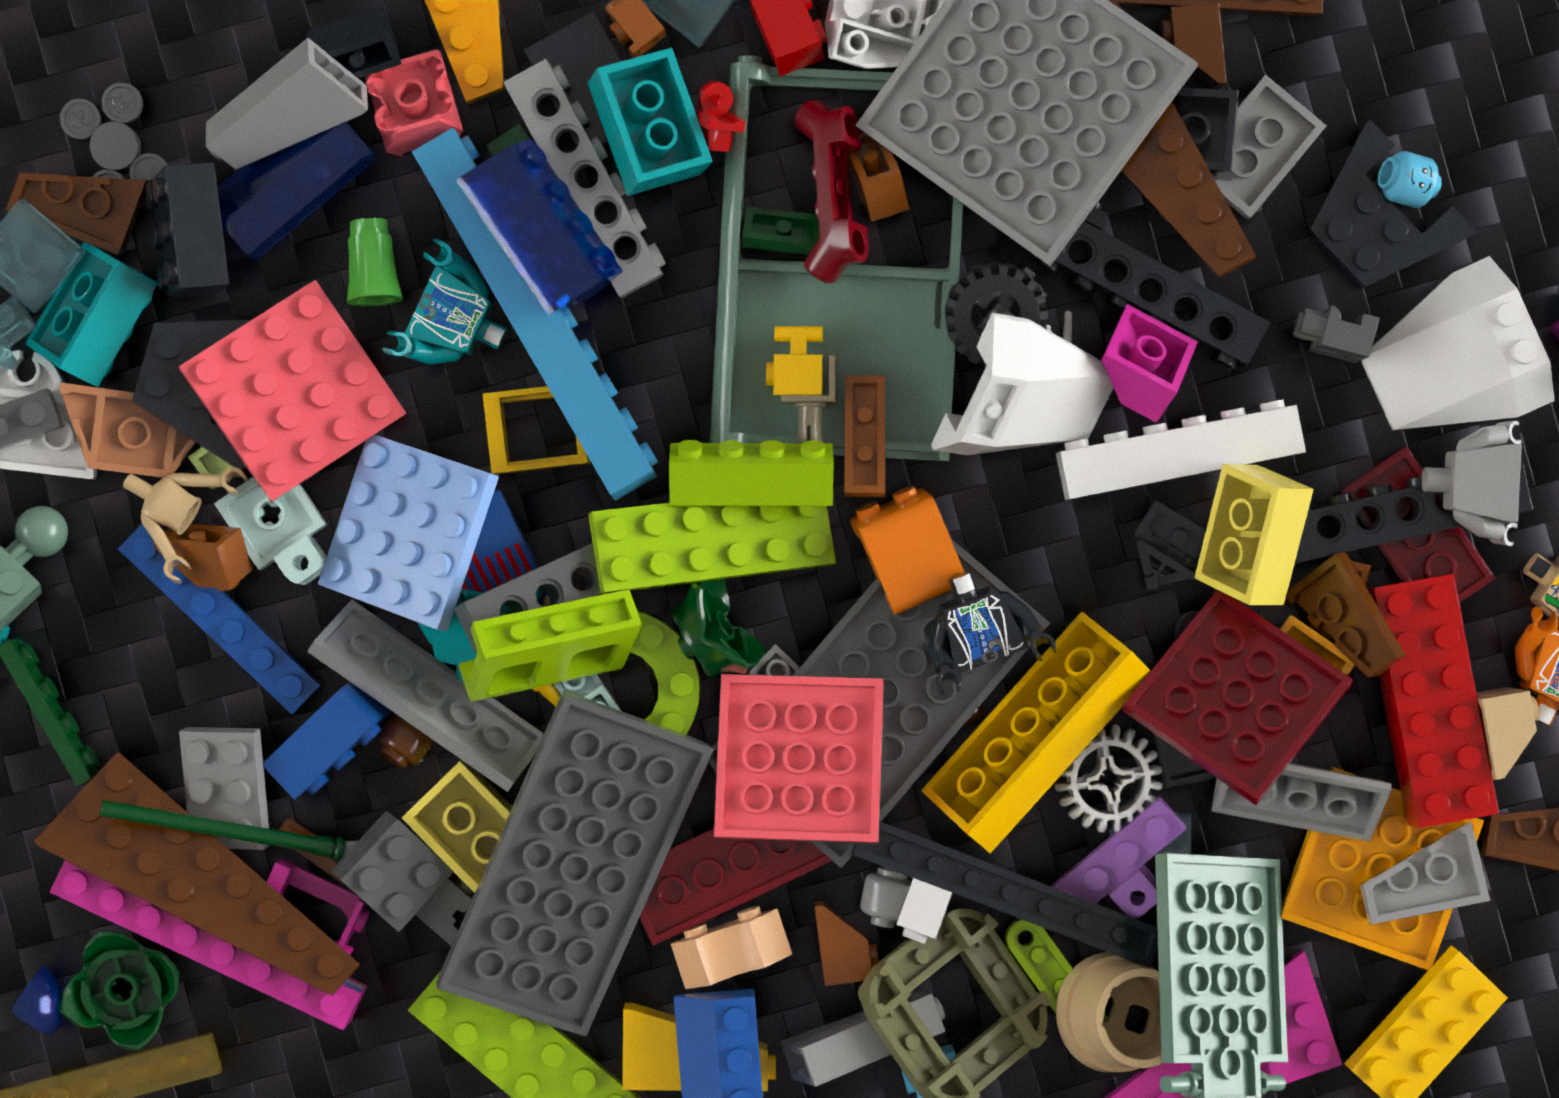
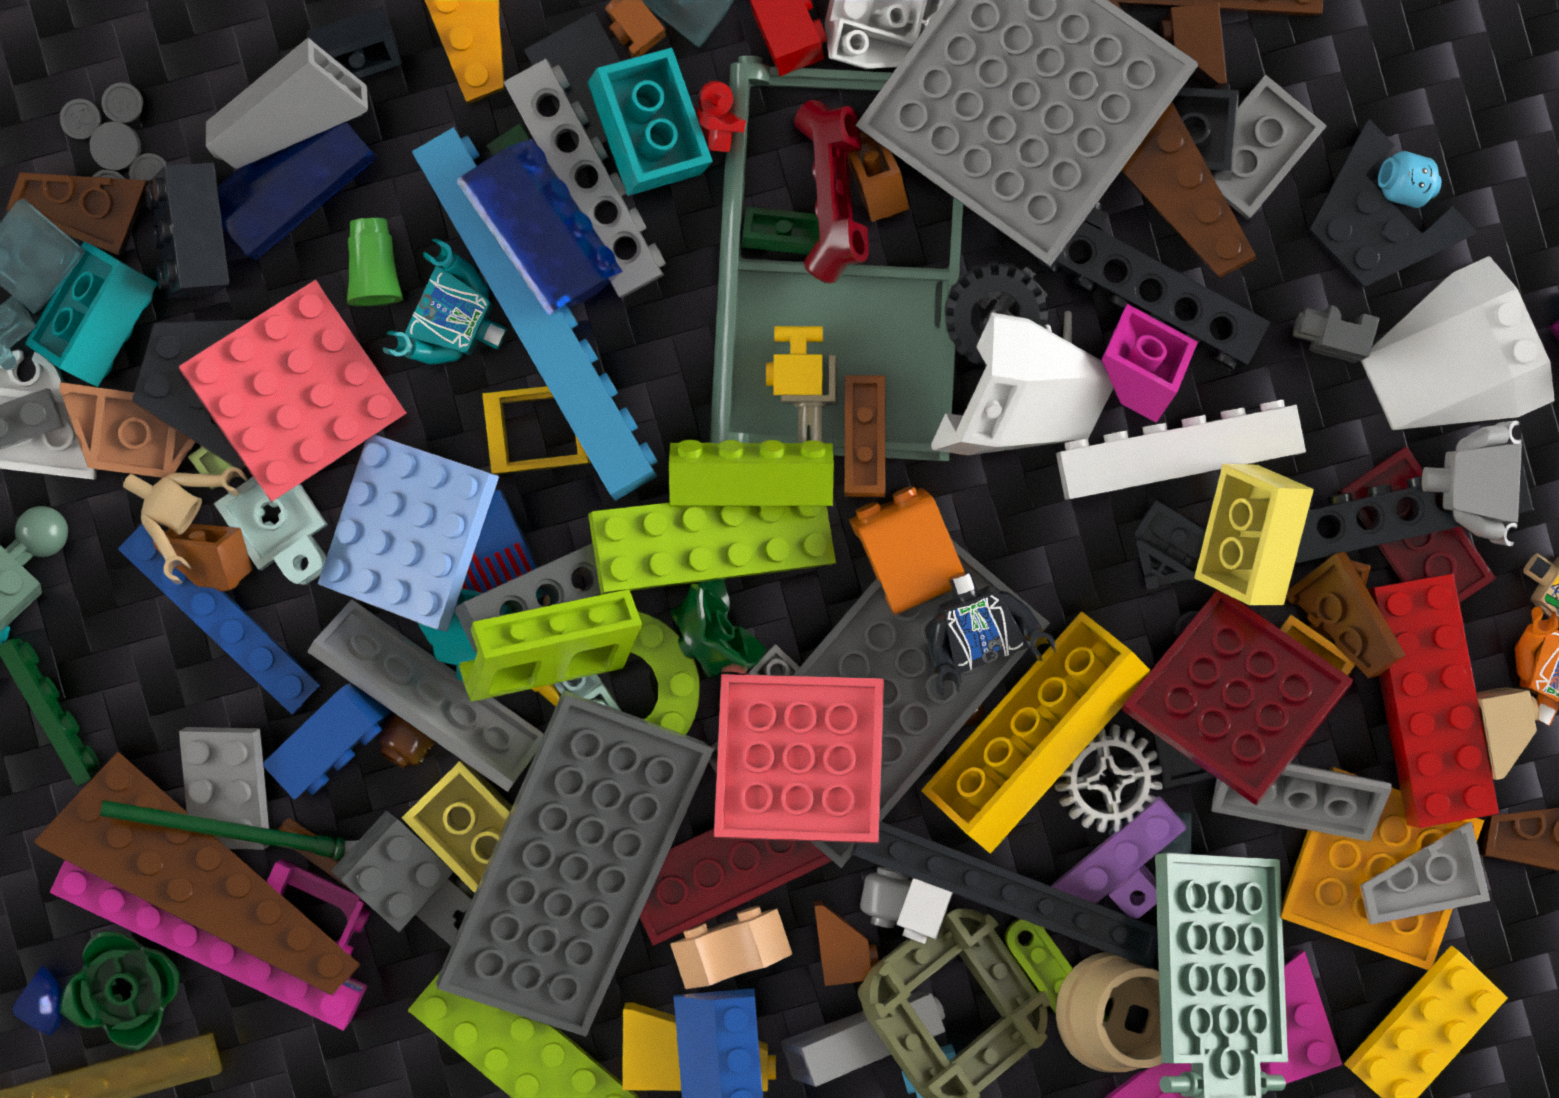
coral slope [365,50,463,157] -> none

